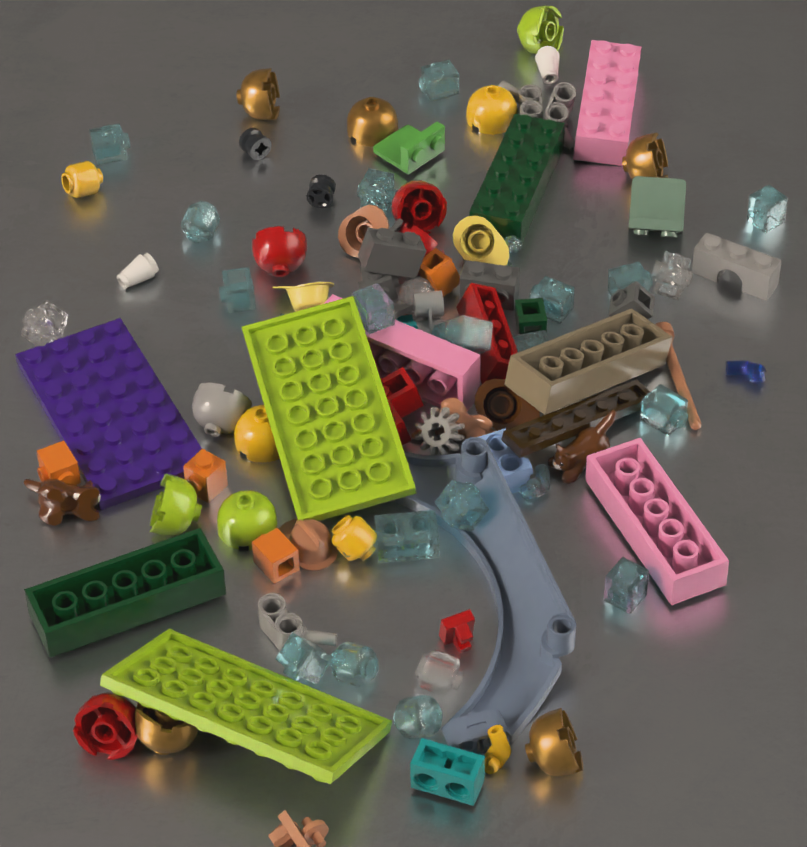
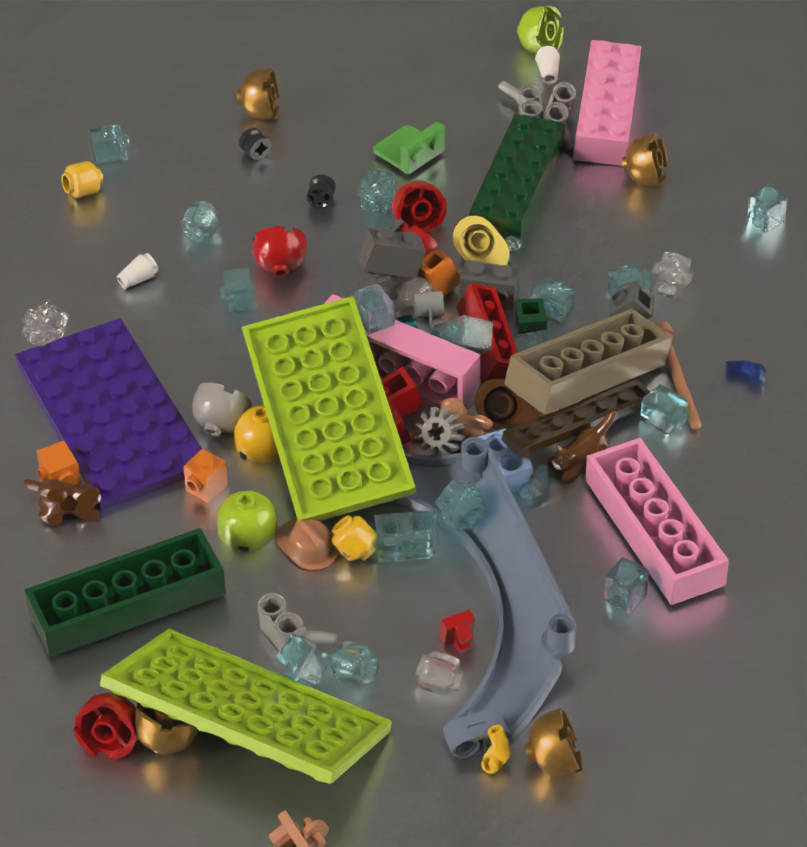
lime cylinder [150,474,202,536] -> none
orange brick [252,528,300,584] -> none
light yellow piece [272,282,334,311] -> none
nougat piece [338,204,389,258] -> none
pearl gold cylinder [347,97,398,147] -> none
clear light blue head [393,695,443,739] -> none
teal brick [410,738,485,806] -> none
clear light blue brick [418,59,459,101] -> none
yellow cylinder [466,85,518,135] -> none
sand green bracket [628,176,686,238] -> none
light grey arch [692,233,782,301] -> none

